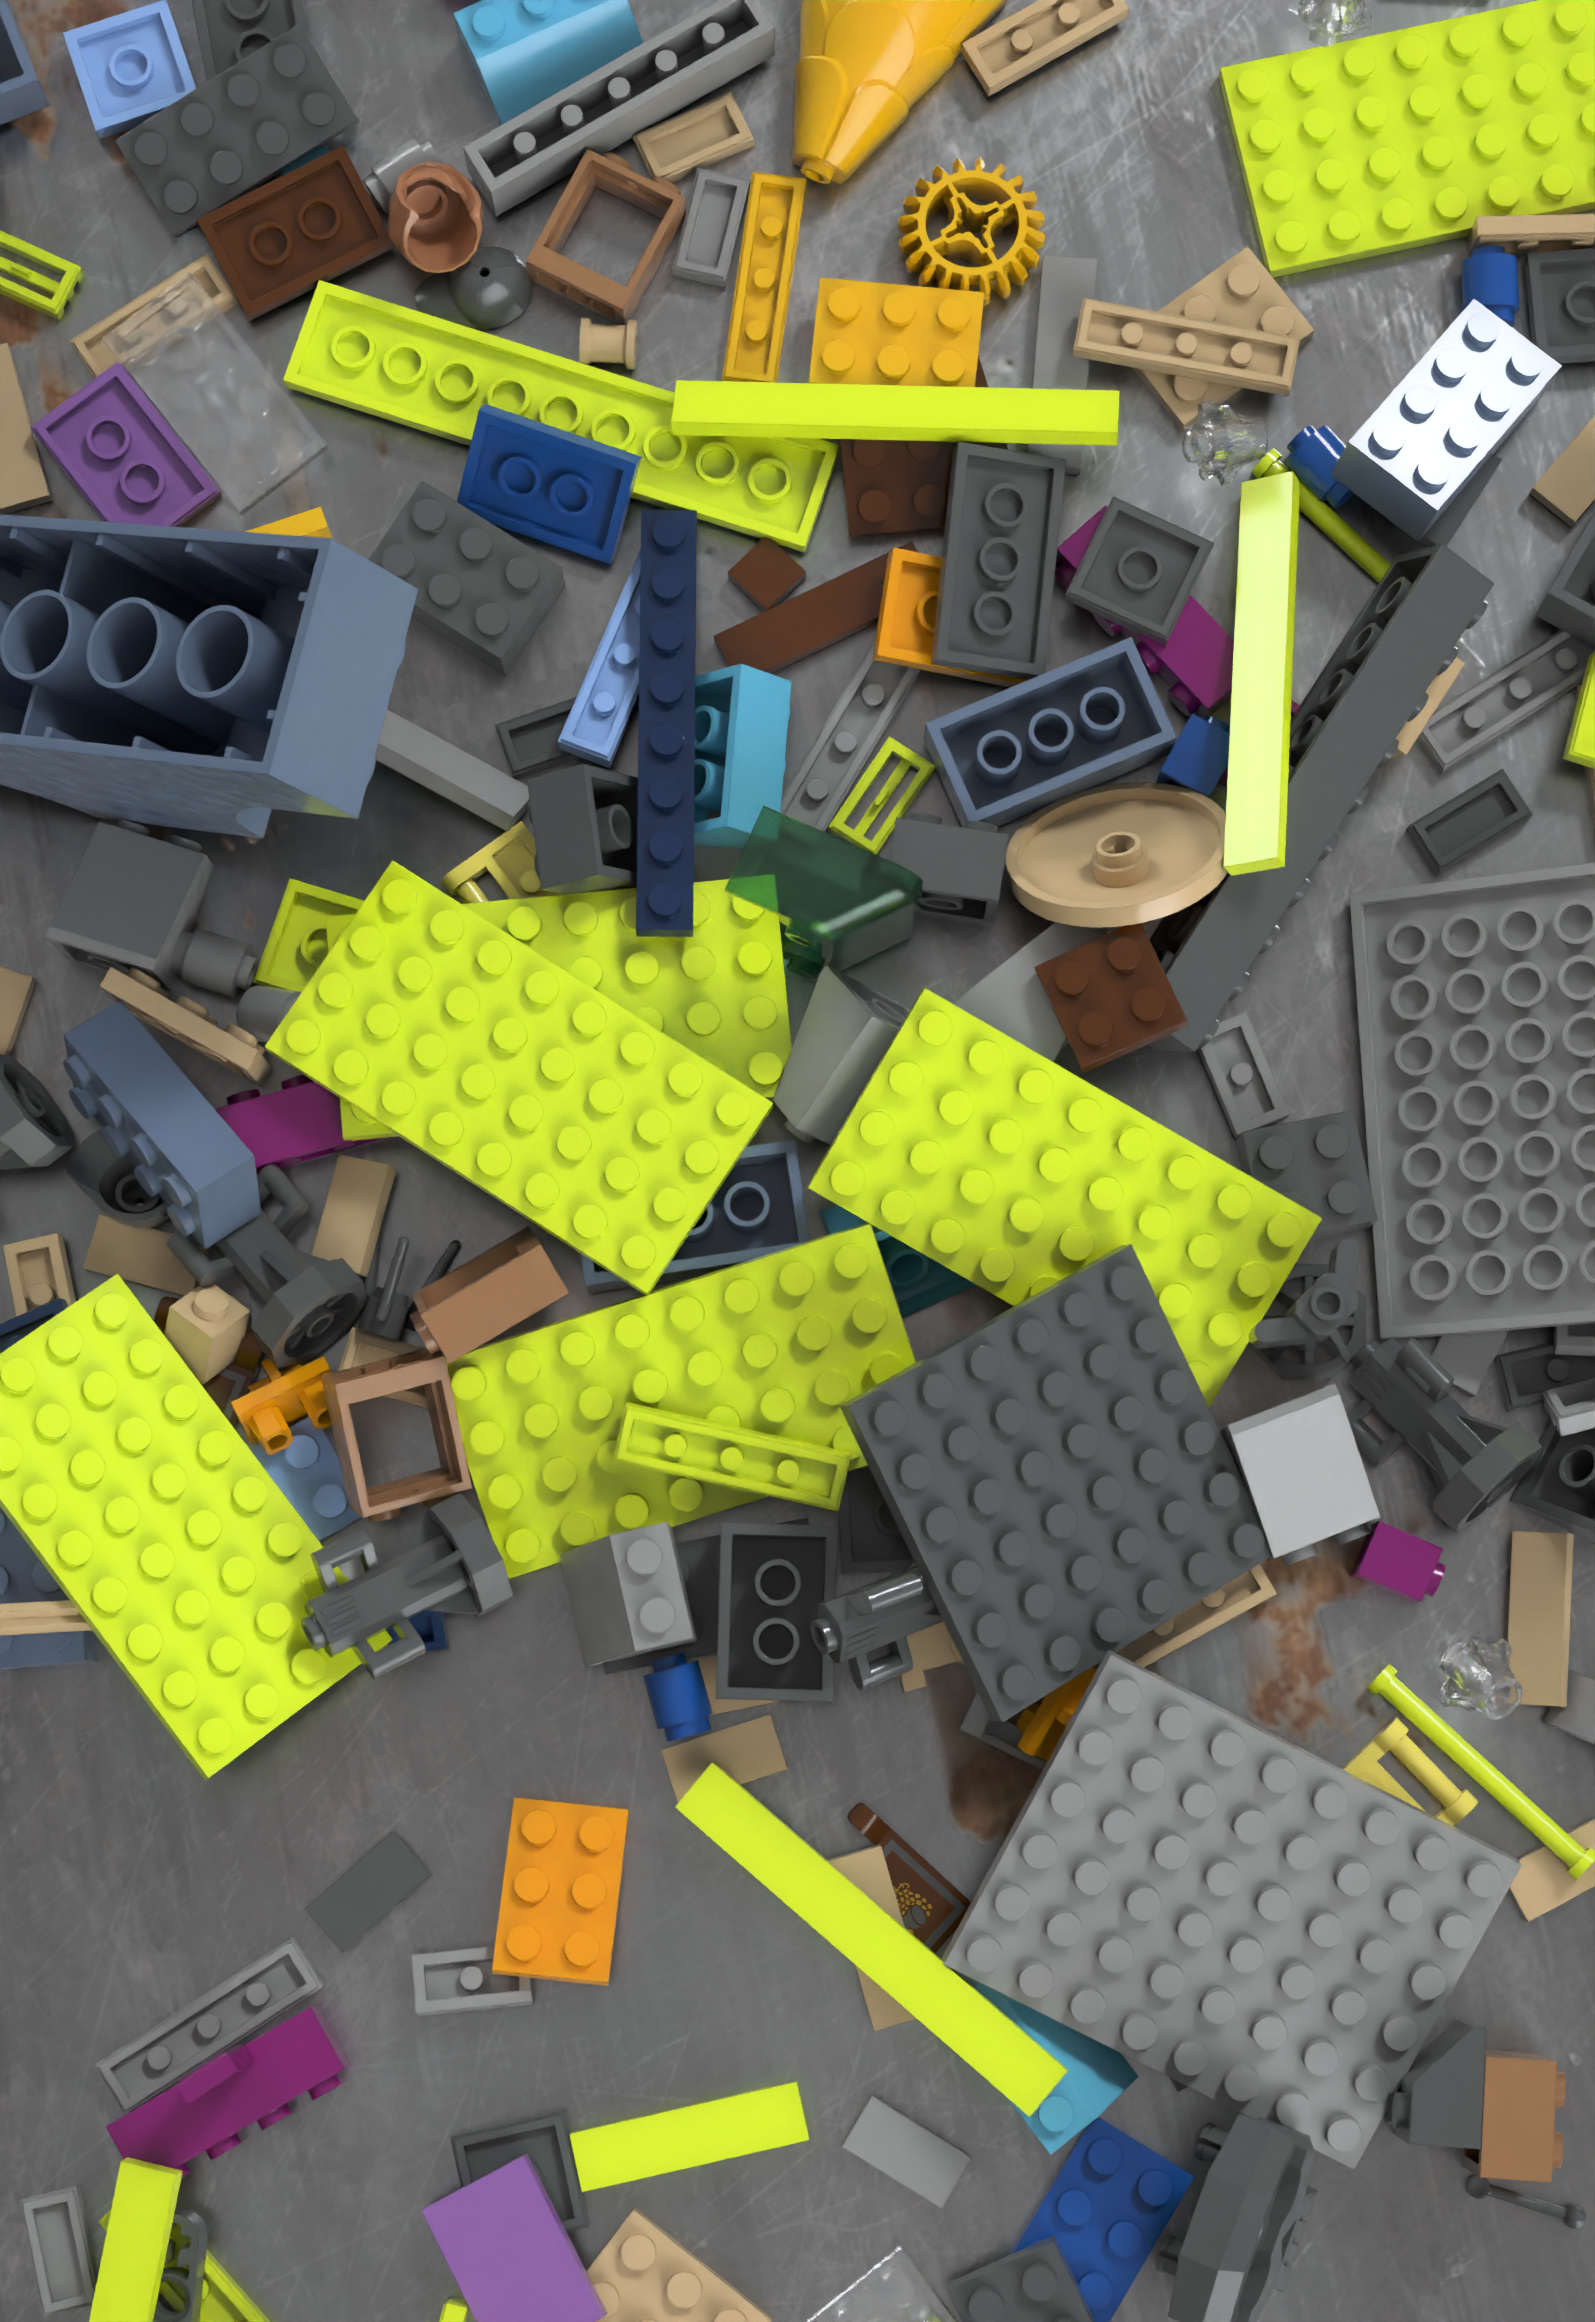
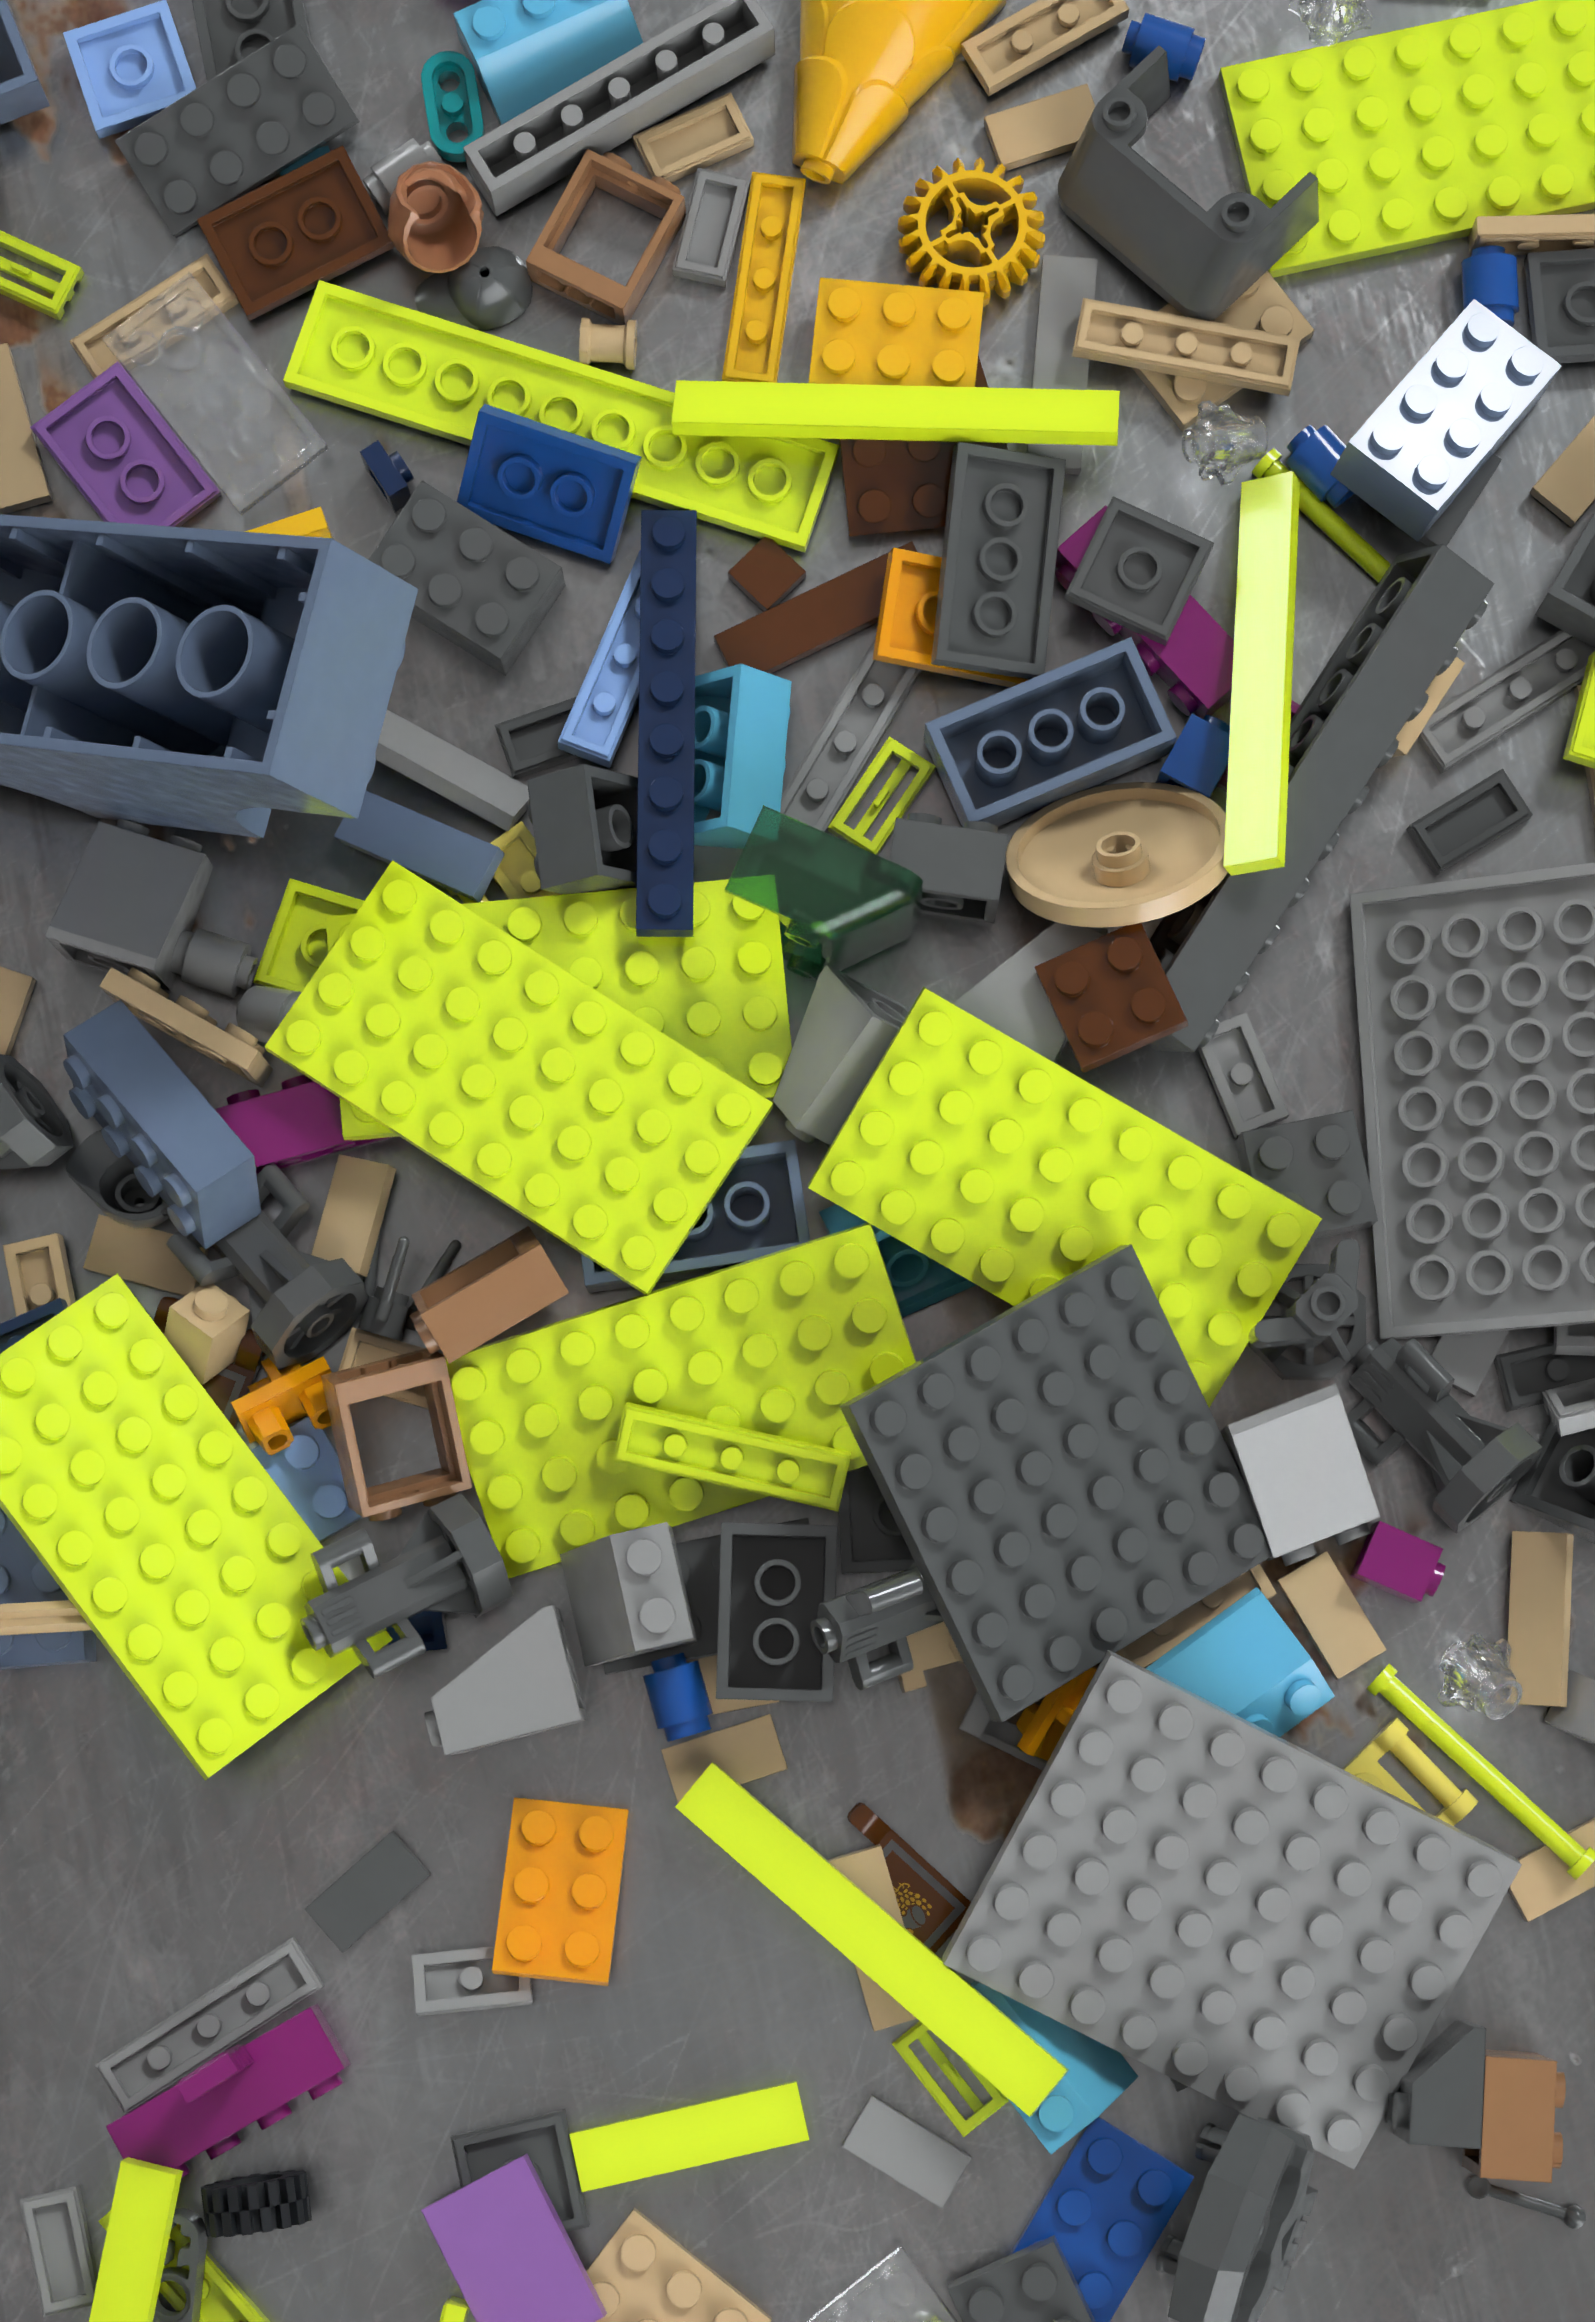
none -> black tyre [201,2170,312,2238]
none -> sand blue tile [334,791,505,902]
none -> dark blue plate [360,440,414,513]
none -> teal plate [421,51,485,162]
none -> light grey slope [424,1605,588,1755]
none -> neon yellow tile [891,2021,1009,2137]
none -> tan tile [984,83,1095,172]
none -> dark grey windscreen [1058,45,1319,321]
none -> blue brick [1122,13,1206,82]
none -> medium azure slope [1145,1587,1335,1737]
none -> tan tile [1276,1551,1387,1680]

